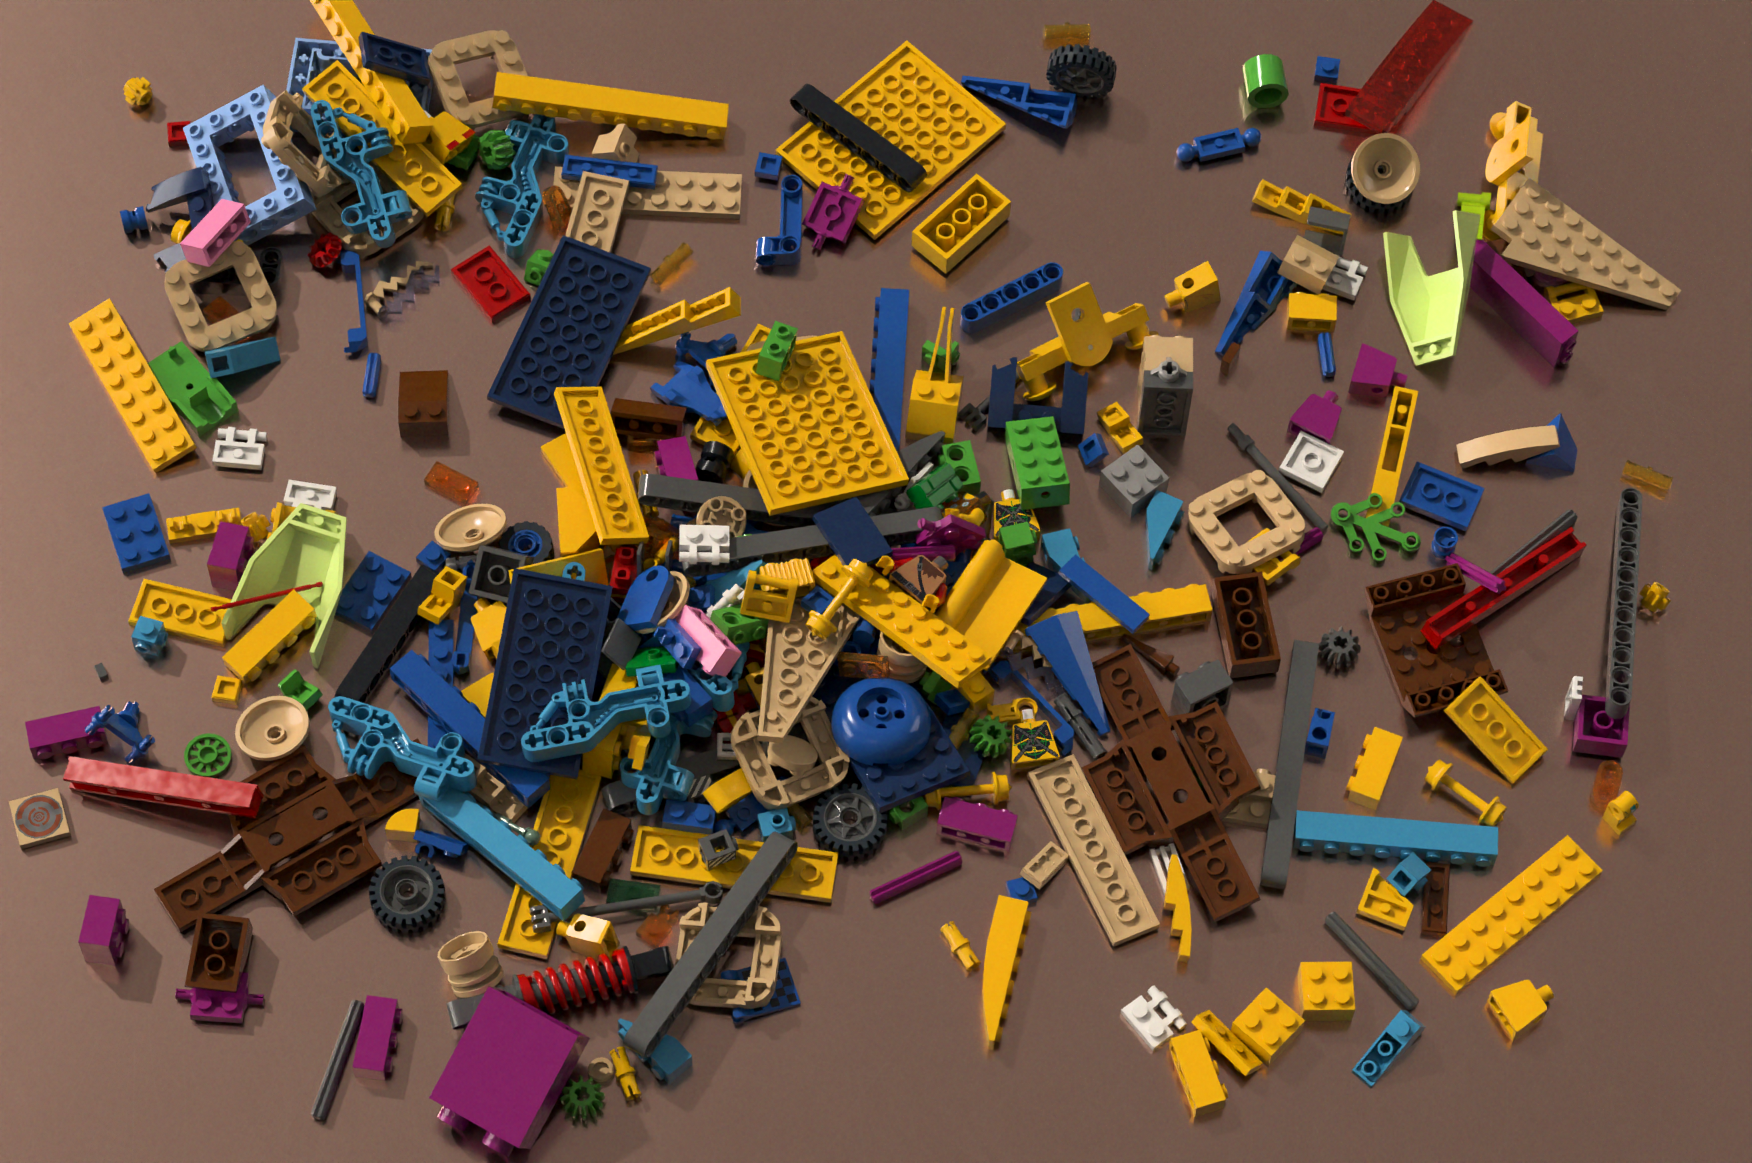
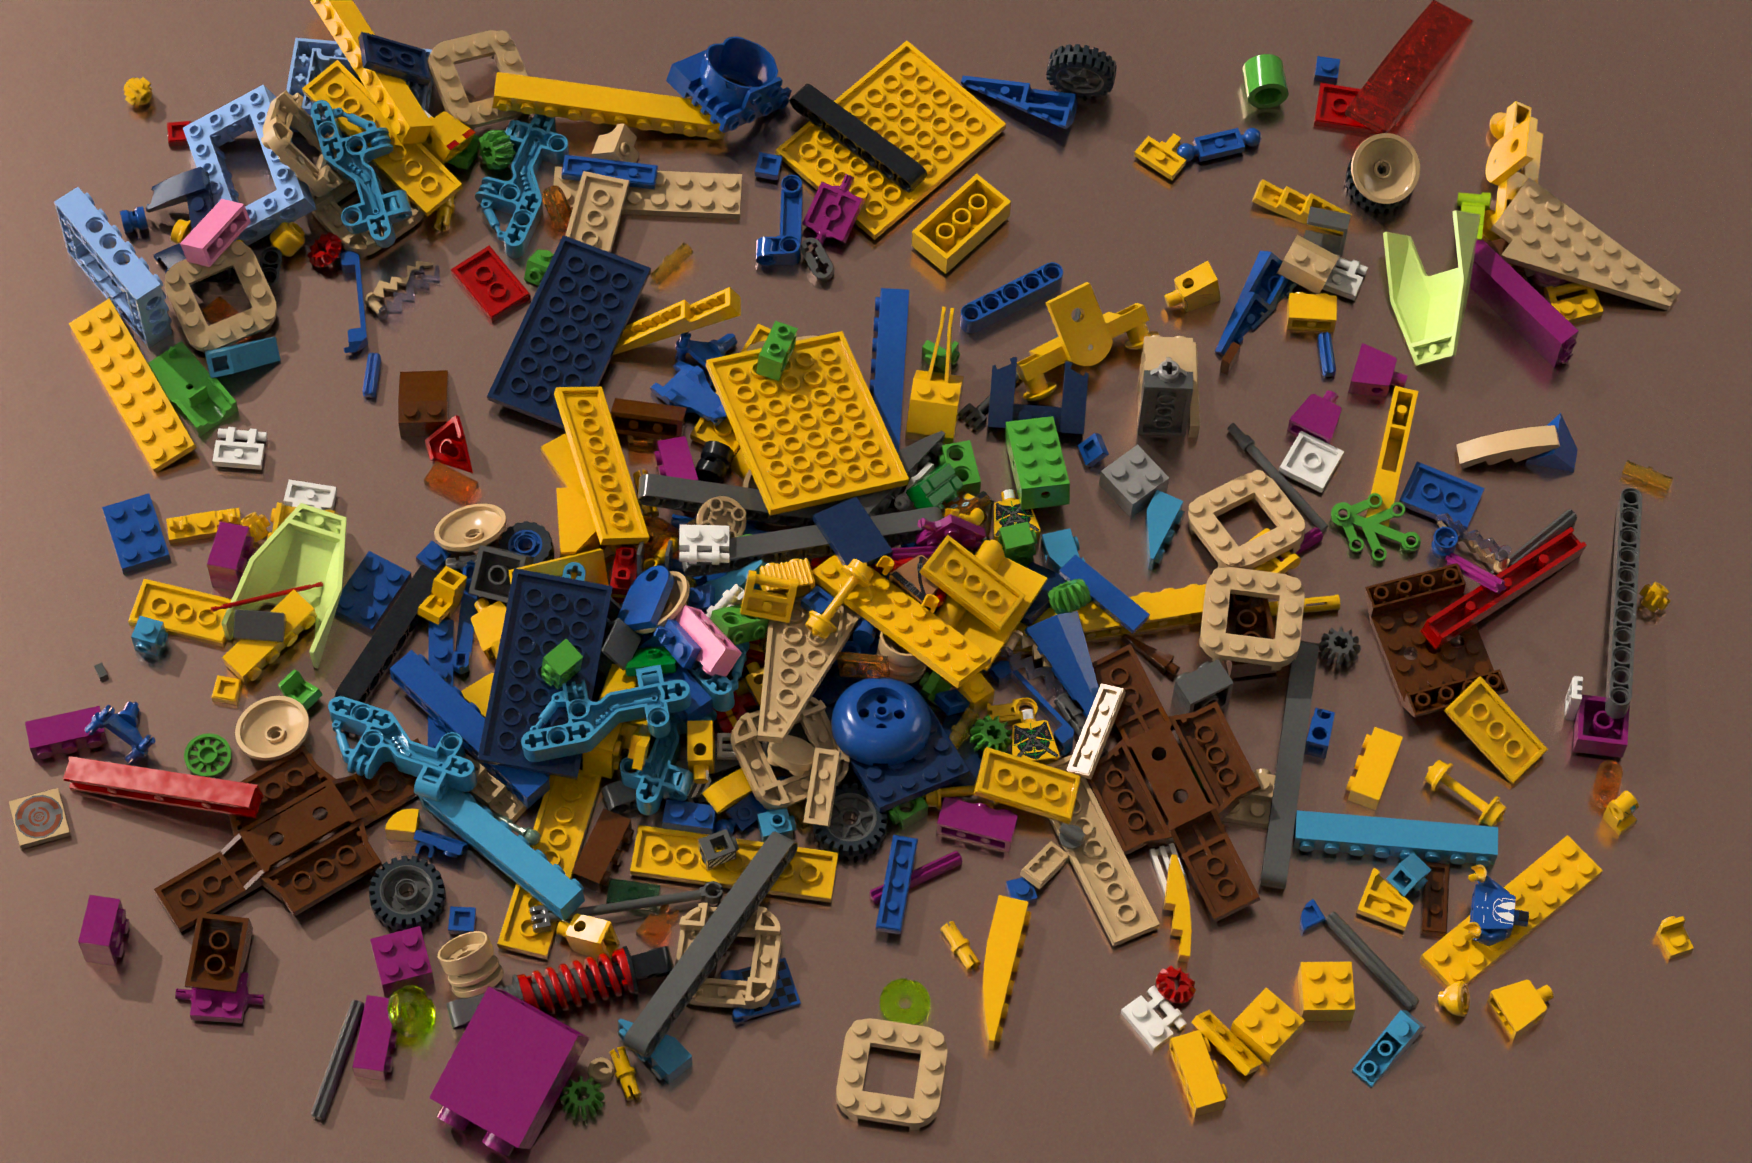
clear yellow pin [1043,22,1091,41] -> none
yellow slope [1097,402,1144,454] -> none
none -> light blue brick [54,187,172,349]
none -> dark grey slope [233,609,287,642]
none -> yellow head [270,222,305,257]
none -> magenta brick [370,926,434,997]
none -> clear neon green tile [387,985,435,1037]
none -> red slope [425,415,473,473]
none -> blue plate [448,906,476,935]
none -> bright green brick [541,639,583,689]
none -> blue hose [666,36,792,133]
none -> yellow torso [687,720,715,784]
none -> dark grey beam [801,238,835,281]
none -> tan plate [803,747,842,827]
none -> tan plate [836,1018,947,1131]
none -> blue tile [875,835,918,935]
none -> clear neon green tile [879,978,930,1025]
none -> yellow tile [919,535,1026,633]
none -> yellow tile [974,747,1081,824]
none -> bright green gear [1048,579,1091,614]
none -> dark grey plate [1059,822,1086,849]
none -> tile [1066,684,1126,779]
none -> yellow hinge [1134,133,1186,181]
none -> red gear [1156,966,1196,1003]
none -> tan tile [1188,342,1200,438]
none -> tan plate [1199,567,1305,671]
none -> yellow pin [1268,594,1341,616]
none -> blue tile [1300,899,1326,934]
none -> clear purple piece [1435,513,1512,574]
none -> yellow brick [1438,981,1470,1017]
none -> blue torso [1464,865,1529,946]
none -> yellow bracket [1657,916,1694,960]

